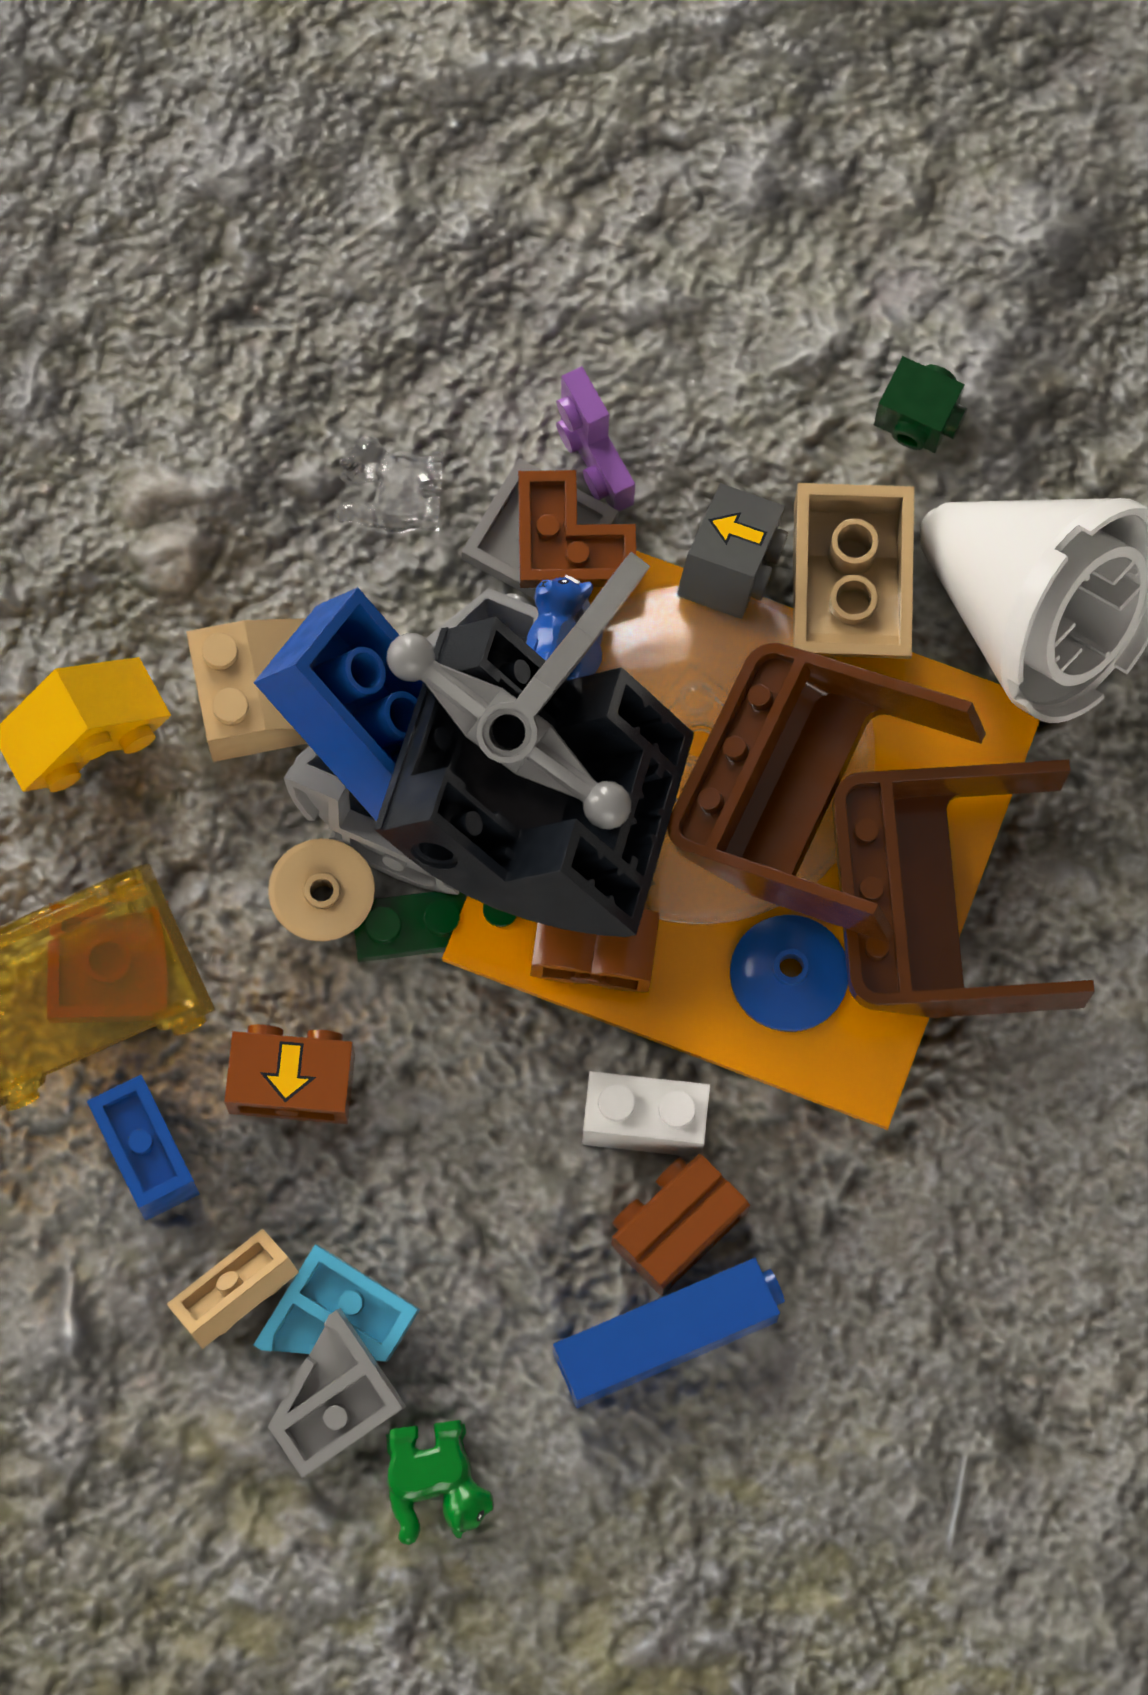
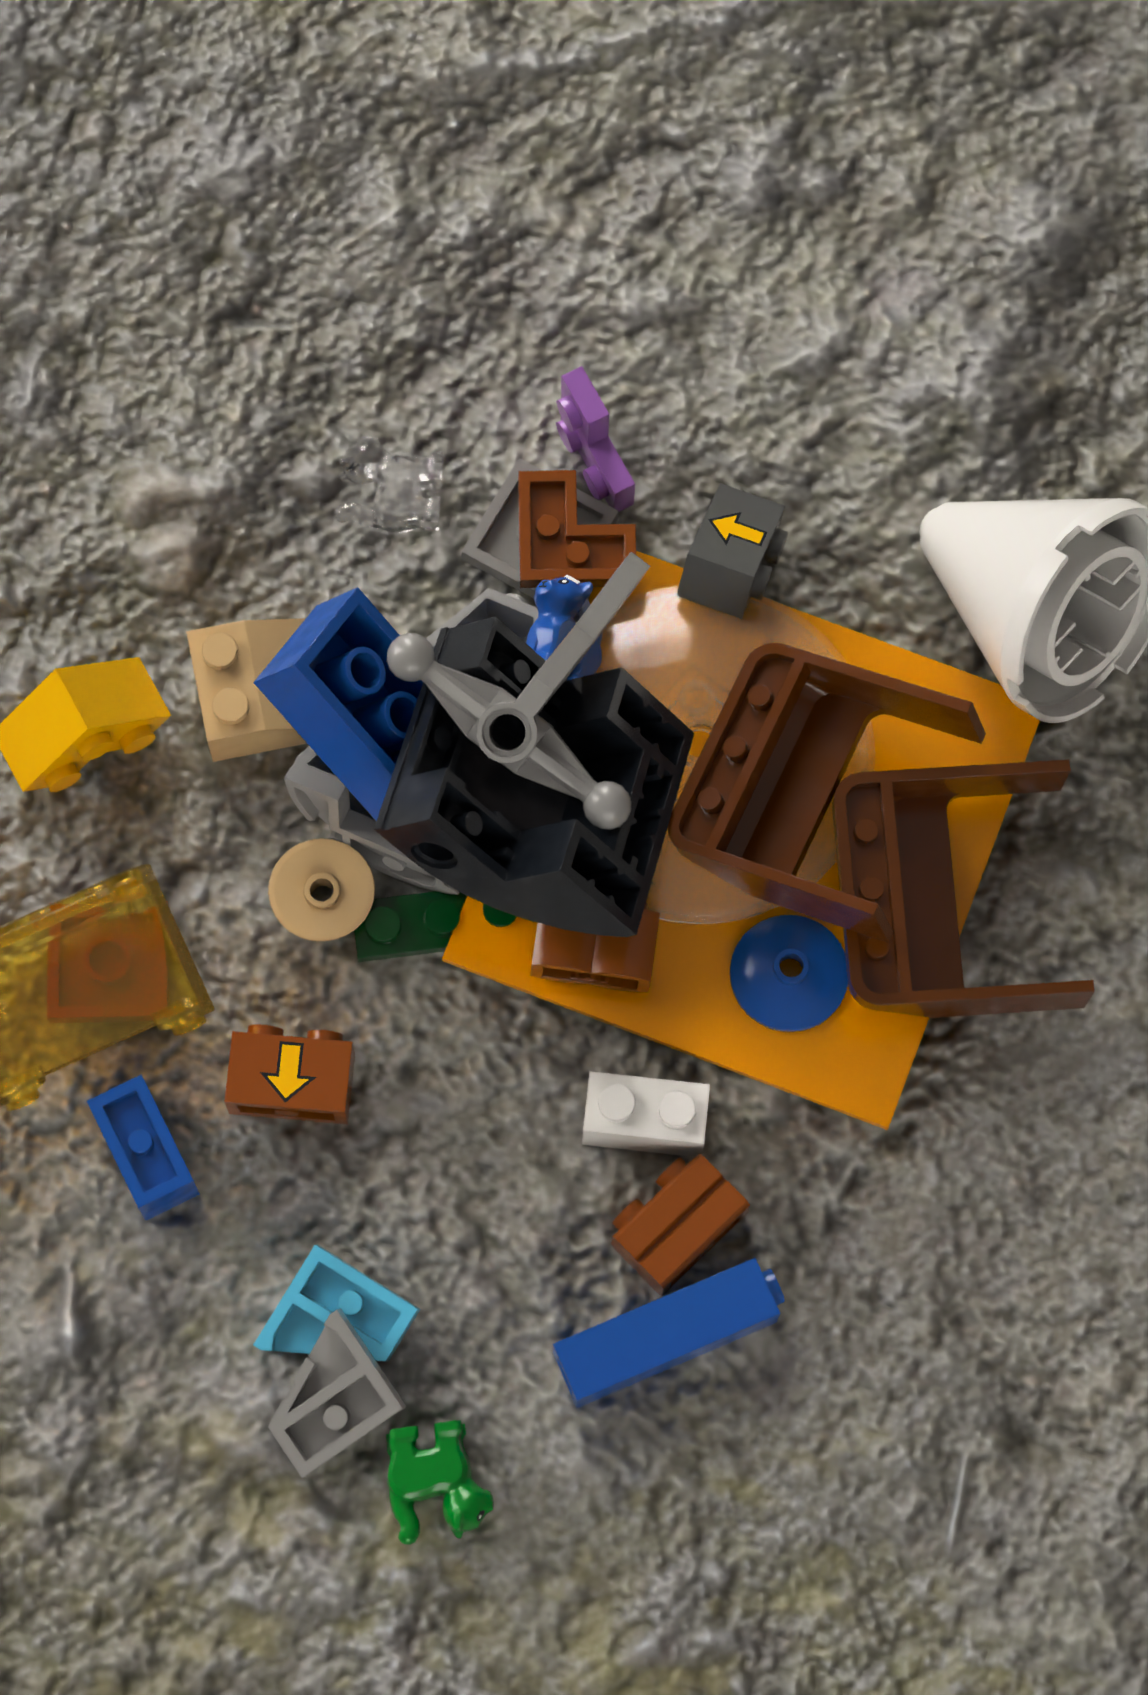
tan plate [167,1228,299,1349] -> none
tan slope [793,483,915,659] -> none
dark green brick [874,356,968,453] -> none

